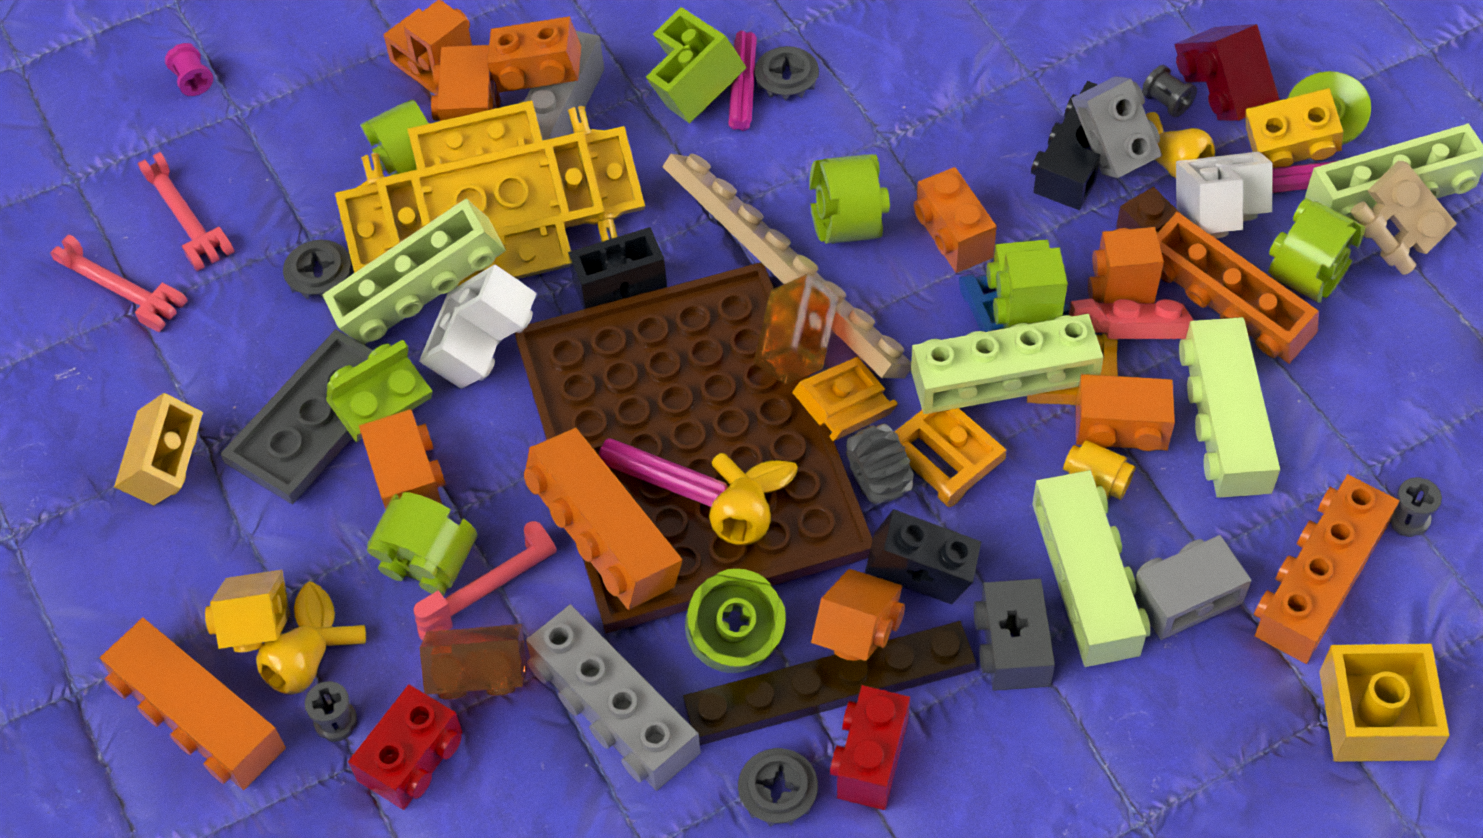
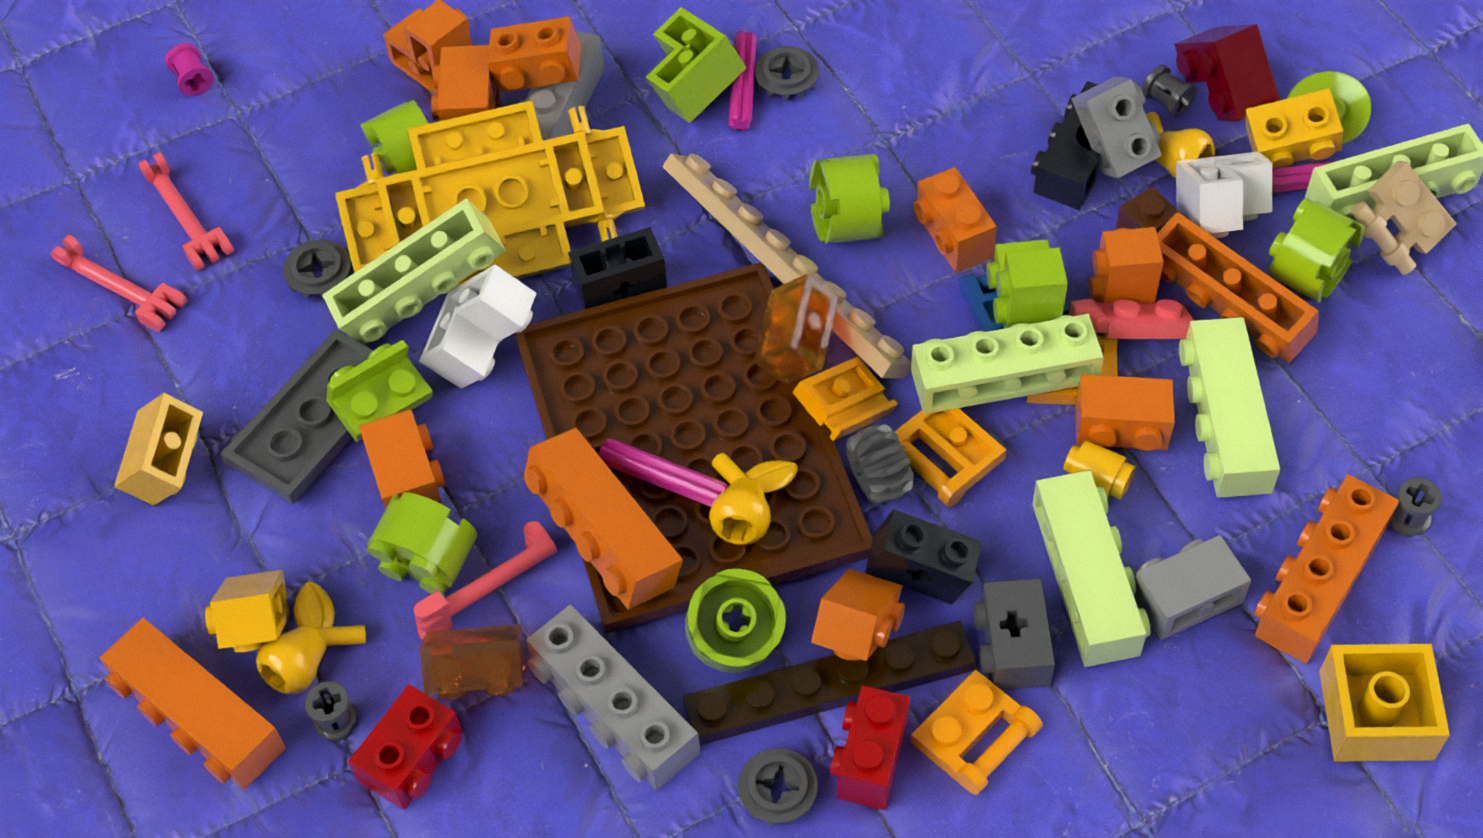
none -> light orange plate [910,669,1043,795]

